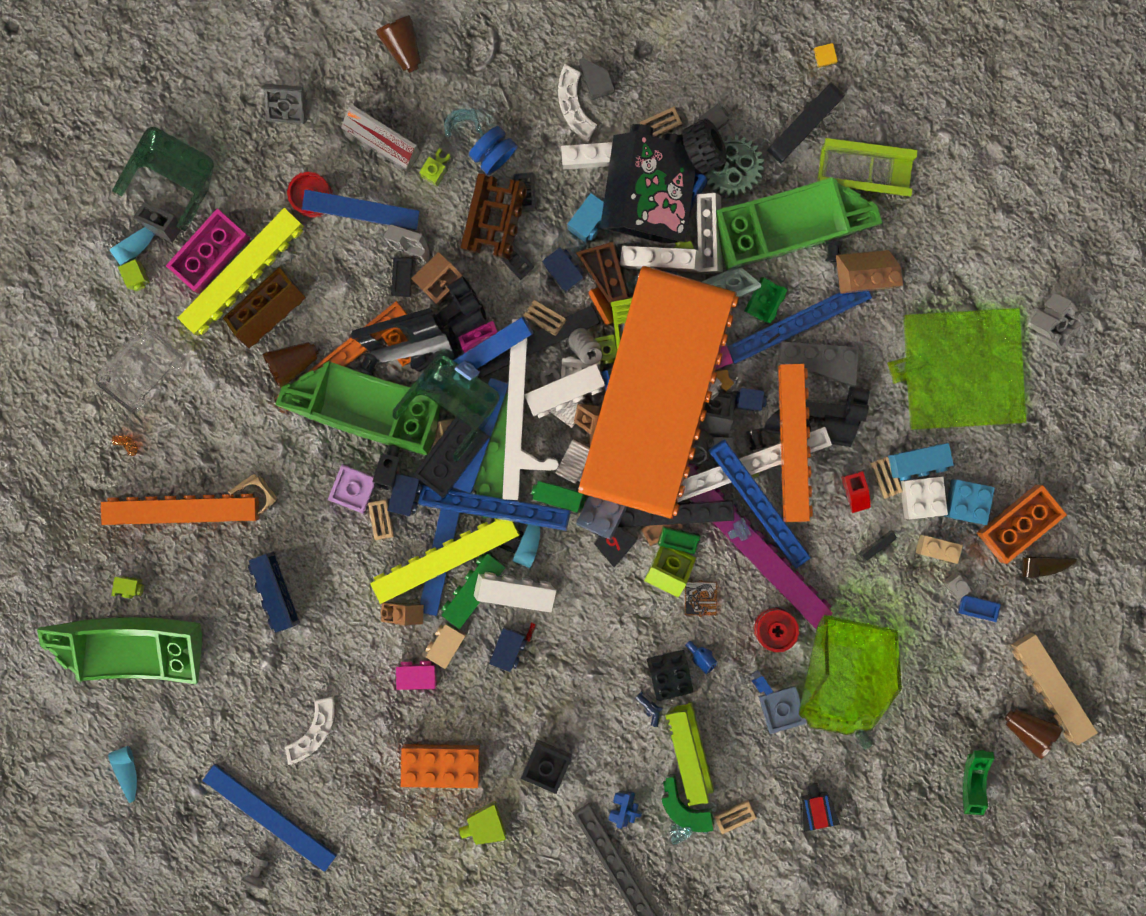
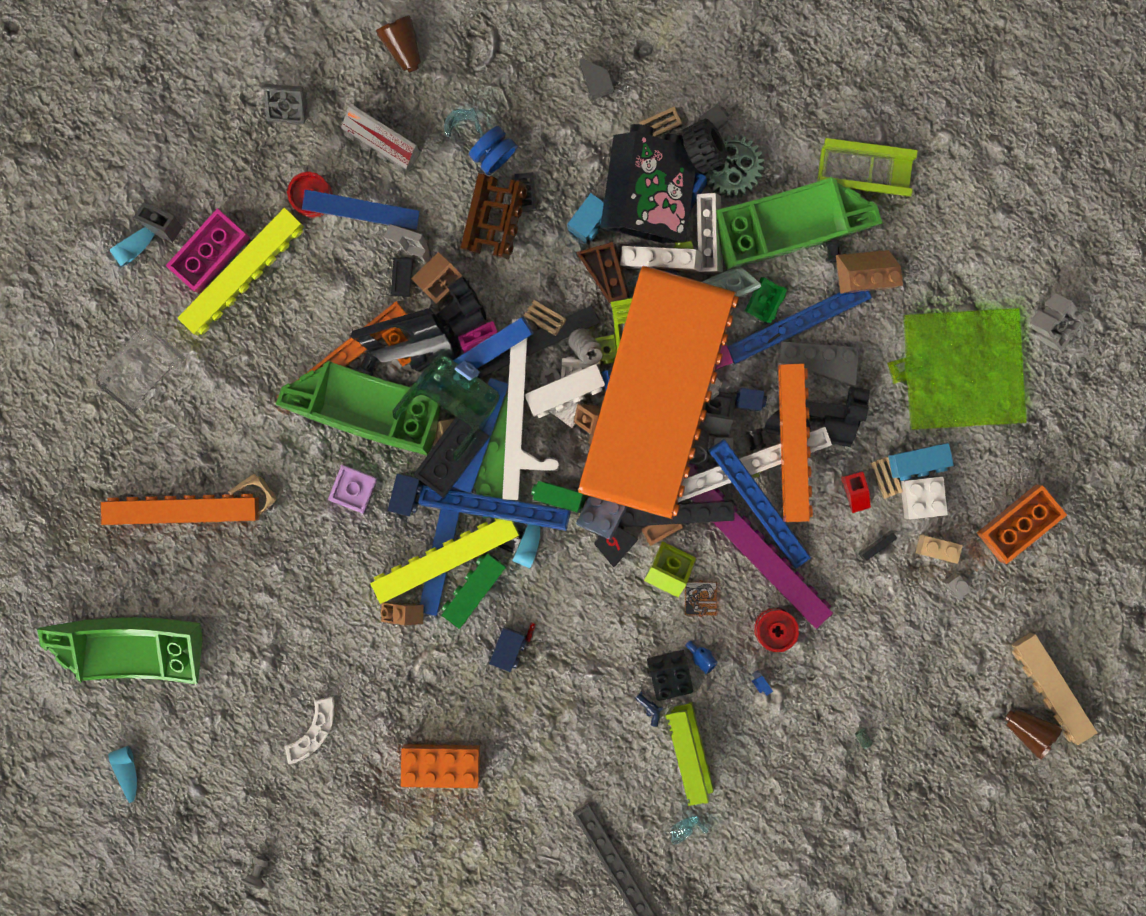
lime brick [111,575,144,598] -> none
clear green windscreen [112,127,214,231] -> none
clear orange arm [112,436,138,456] -> none
lime brick [118,259,150,291] -> none
blue tile [202,764,337,872] -> none
reddish brown slope [223,267,306,349] -> none
dark blue slope [248,551,300,633] -> none
reddish brown cone [262,342,319,388] -> none
tan tile [368,499,394,540] -> none
black torso [372,445,402,491] -> none
dark pink brick [396,660,437,690] -> none
lime brick [419,148,451,187] -> none
tan brick [425,622,466,669] -> none
lime torso [459,801,507,845] -> none
white brick [474,572,556,612] -> none
black slope [499,244,534,280] -> none
black brick [521,739,572,794] -> none
dark blue brick [542,247,584,294] -> none
white brick [555,440,590,484] -> none
white tile [558,64,597,142] -> none
white brick [561,142,612,170] -> none
orange slope [588,287,614,326] -> none
blue hips [609,791,642,829] -> none
green tile [658,526,700,554] -> none
green arch [661,774,715,832] -> none
tan tile [714,800,757,834] -> none
pearl gold piece [716,370,734,392] -> none
clear light blue tile [727,518,751,541] -> none
sand blue plate [758,686,807,734] -> none
black beam [767,82,845,164] -> none
clear neon green windscreen [799,615,902,735] -> none
torso [800,783,840,832] -> none
yellow tile [813,43,838,68] -> none
dark azure brick [944,479,995,525] -> none
blue tile [958,595,1001,623] -> none
green arch [963,750,994,815] -> none
dark brown piece [1022,556,1077,578] -> none

